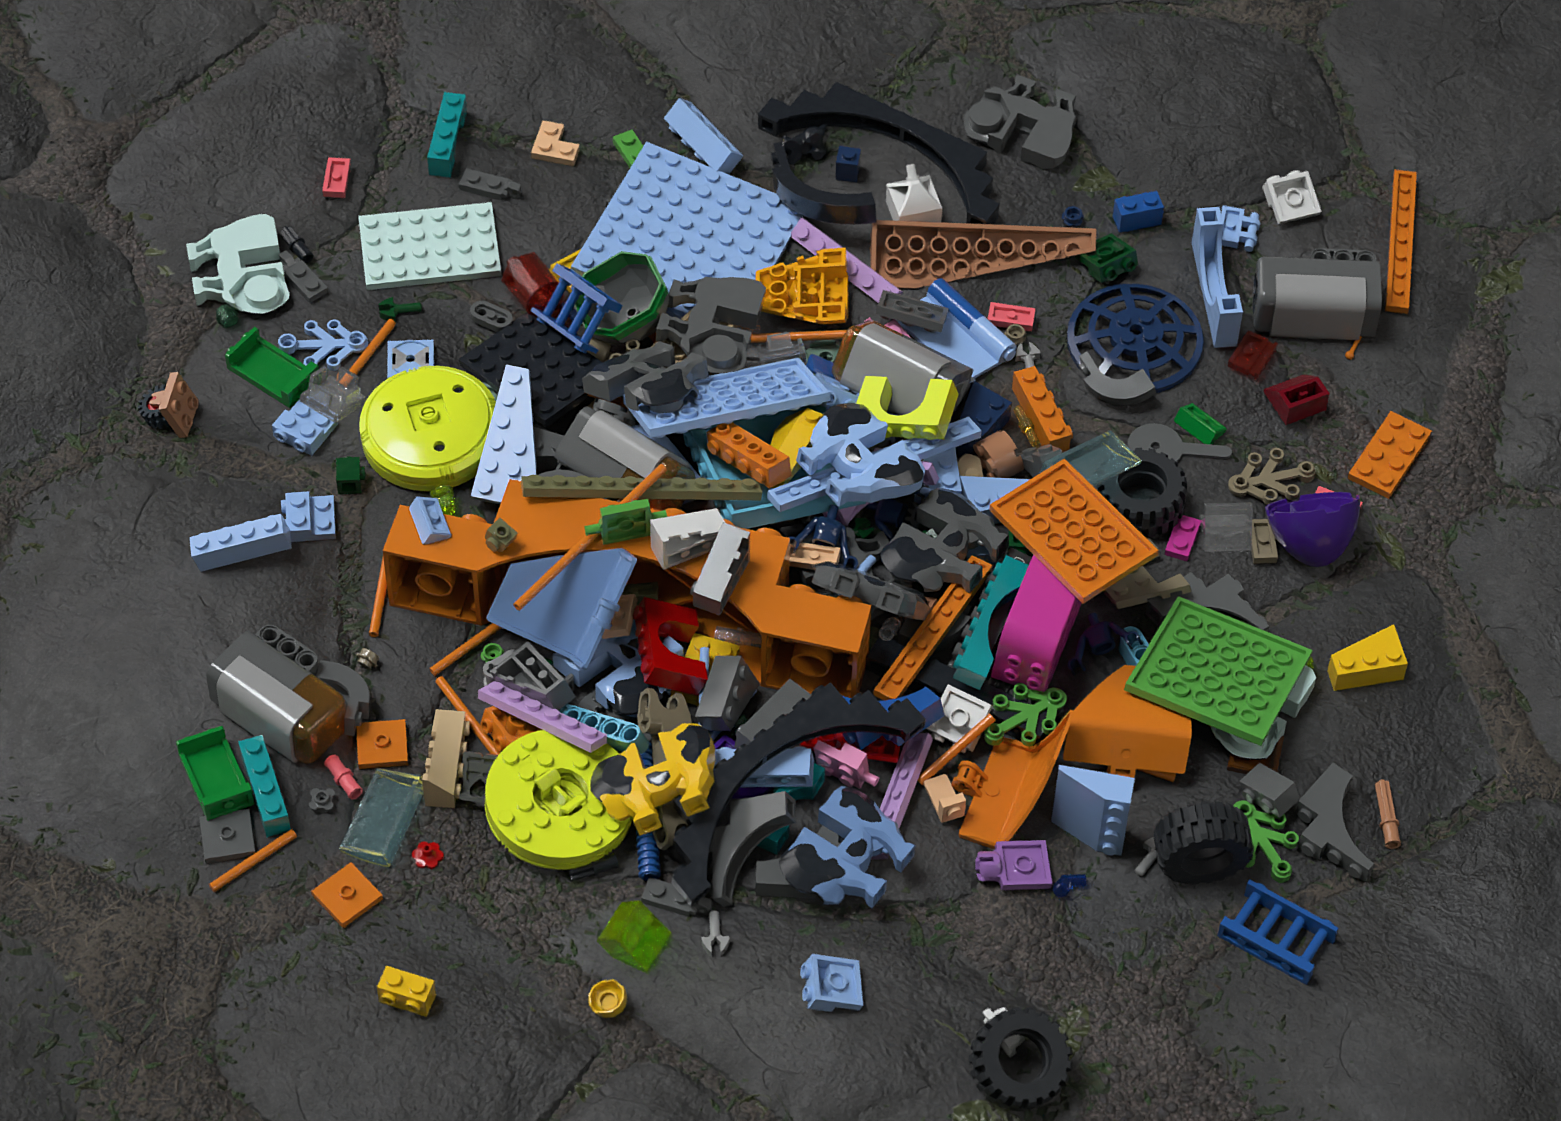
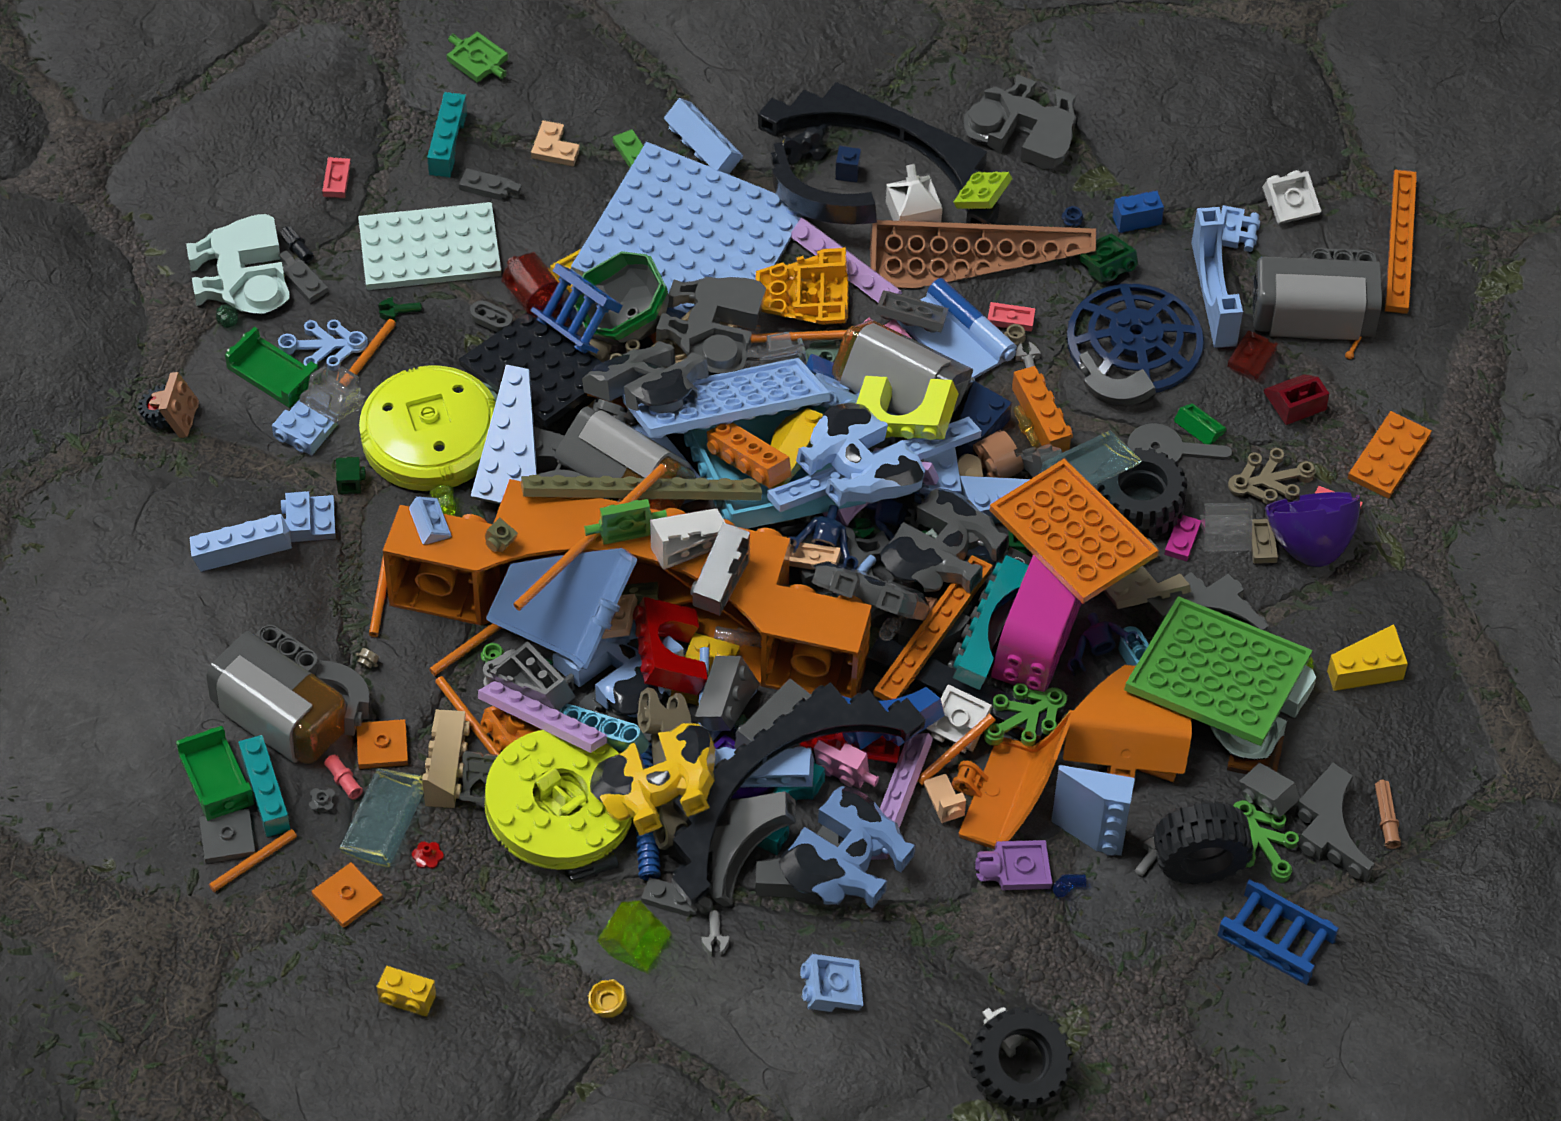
light blue piece [387,340,434,378] -> none
none -> bright green plate [447,32,508,83]
none -> lime plate [954,172,1013,209]

